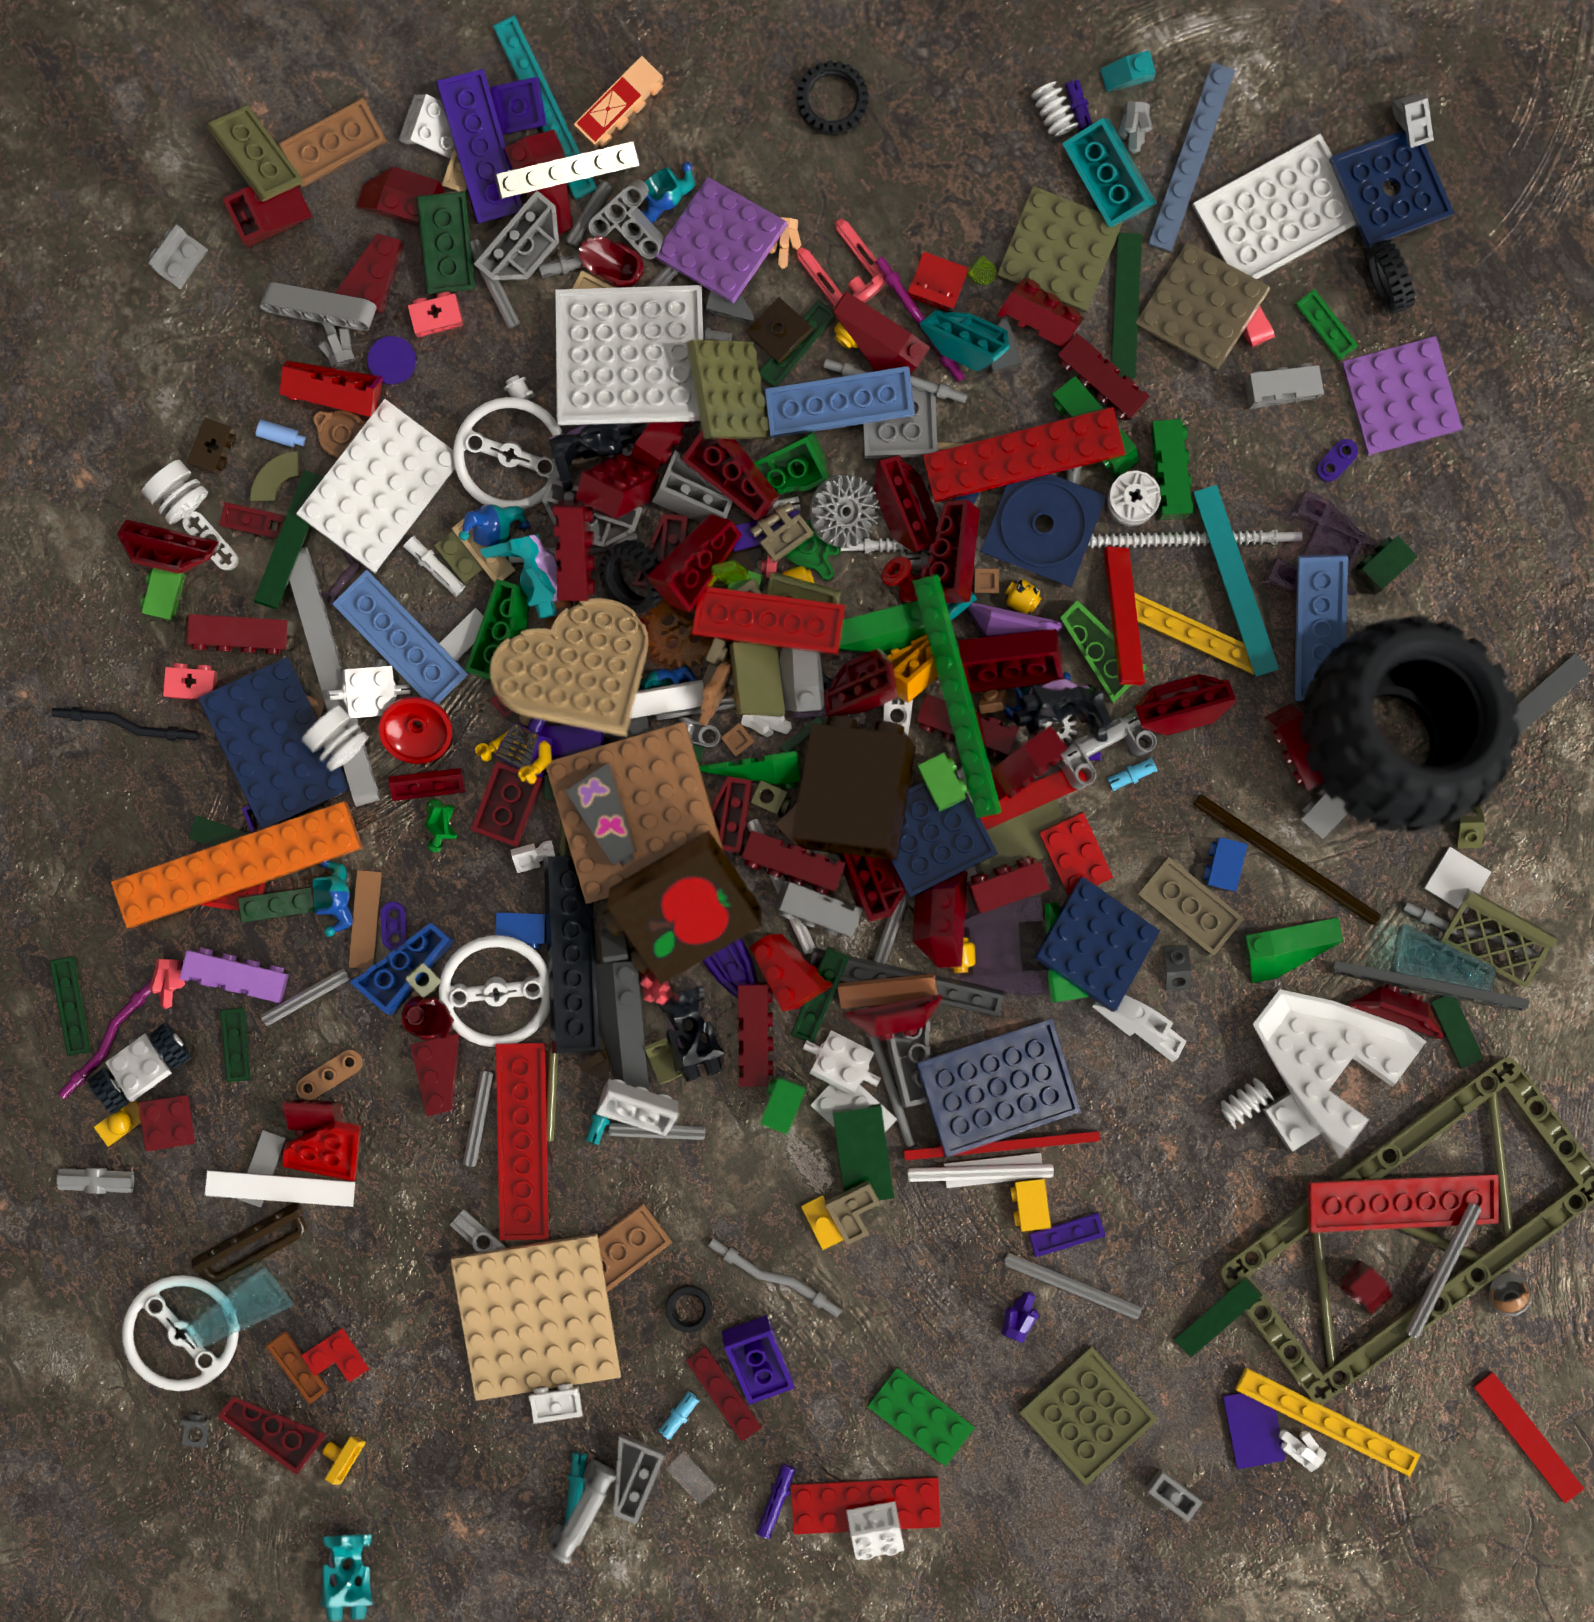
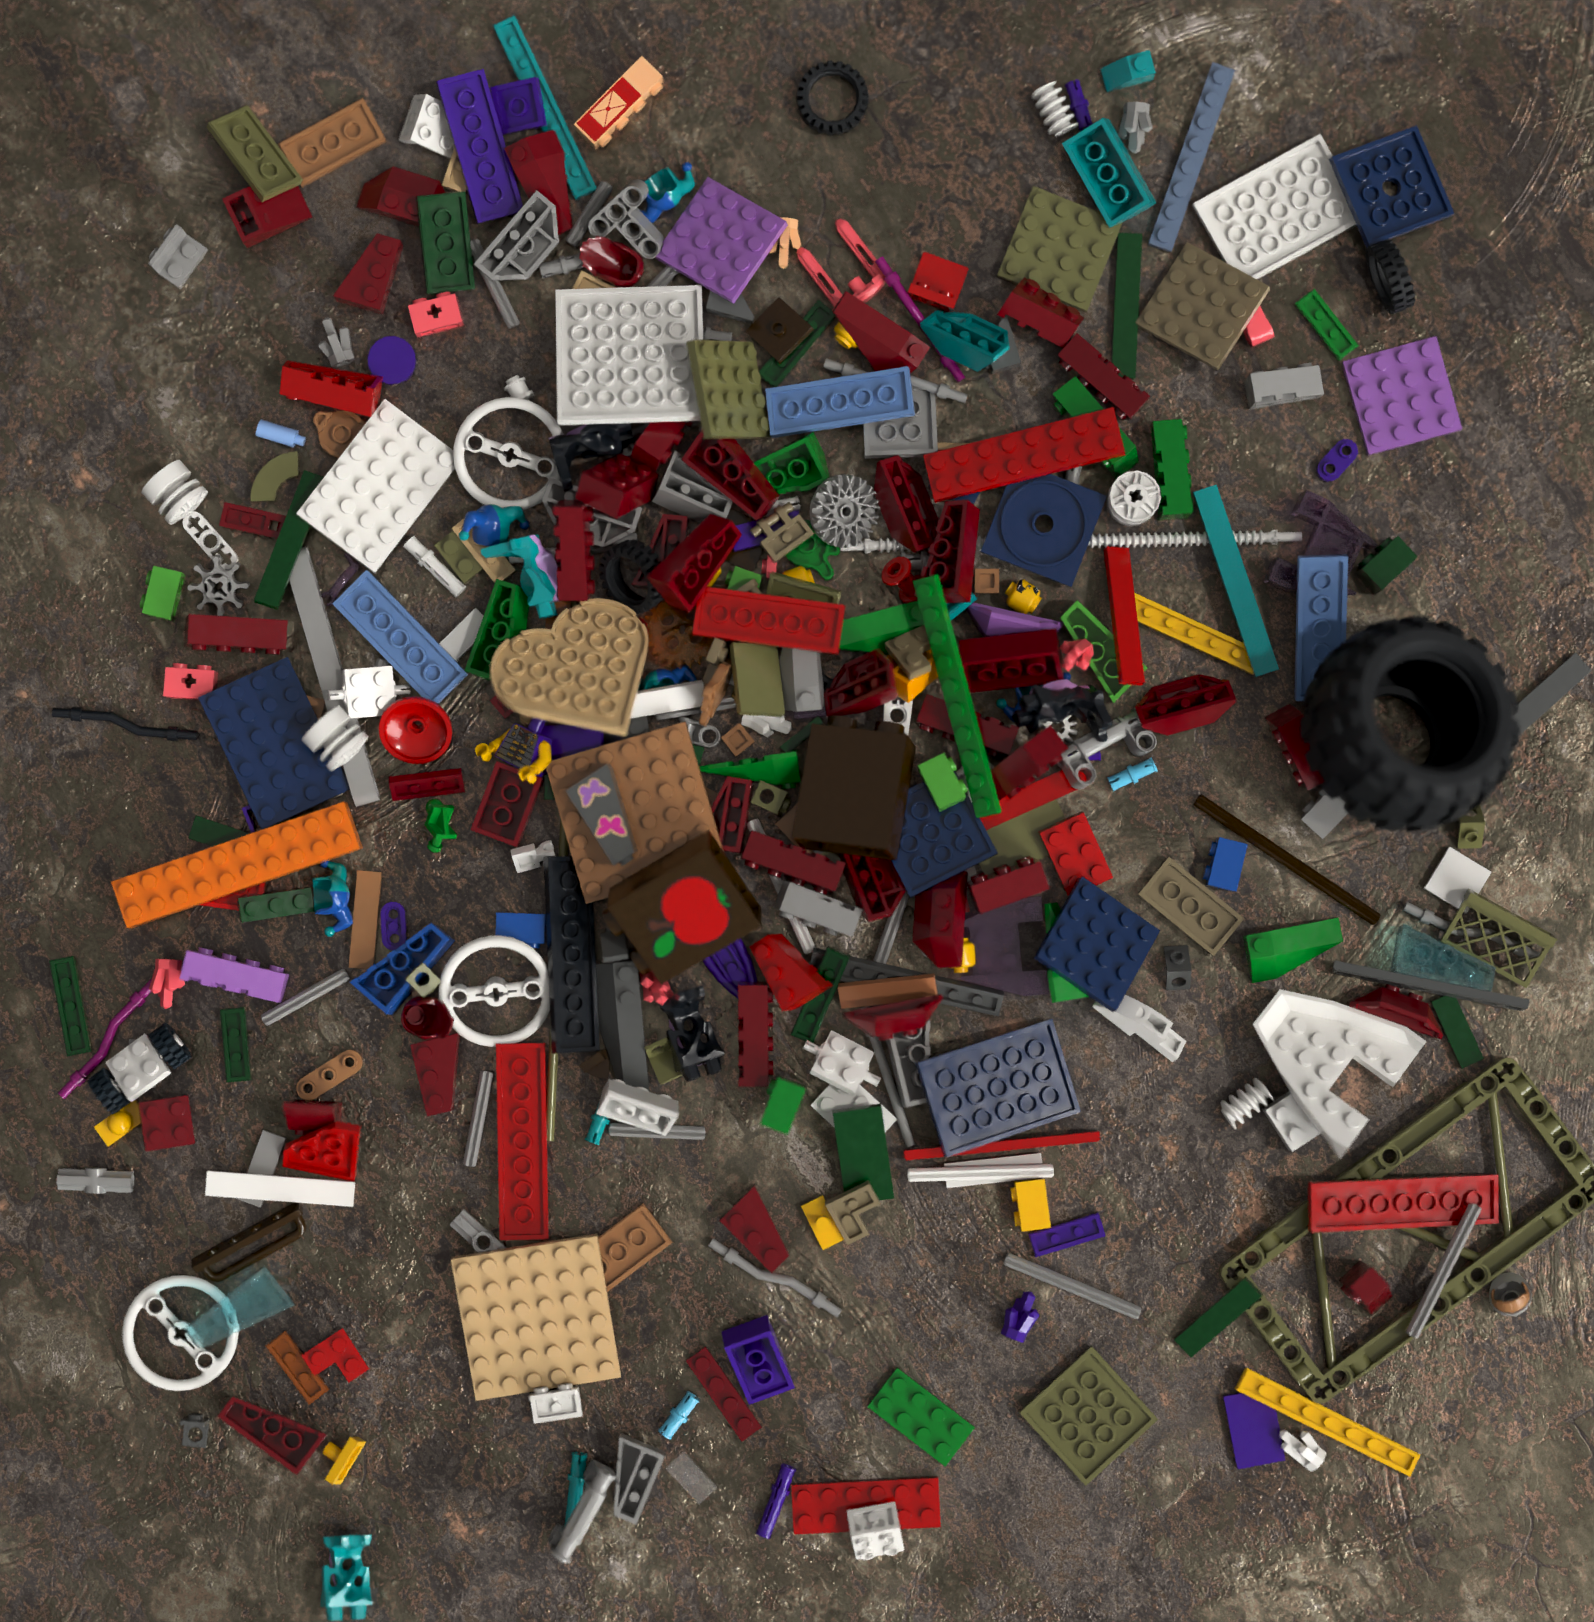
dark red wedge [117,519,219,574] -> none
dark brown brick [187,417,237,476] -> none
light grey beam [259,282,377,331] -> none
plate [494,142,639,199] -> none
black tyre [666,1285,712,1333] -> none
clear neon green tile [712,561,750,584] -> none
clear neon green tile [967,255,996,286] -> none
medium nougat plate [979,689,1008,714] -> none
light grey brick [1146,1469,1203,1522] -> none
light grey tile [1392,93,1434,148] -> none
red tile [1473,1371,1584,1504] -> none
none -> light grey gear [187,554,250,616]
none -> dark red wedge [720,1184,789,1273]
none -> dark tan plate [885,625,931,680]
none -> coral rock [1059,639,1094,672]

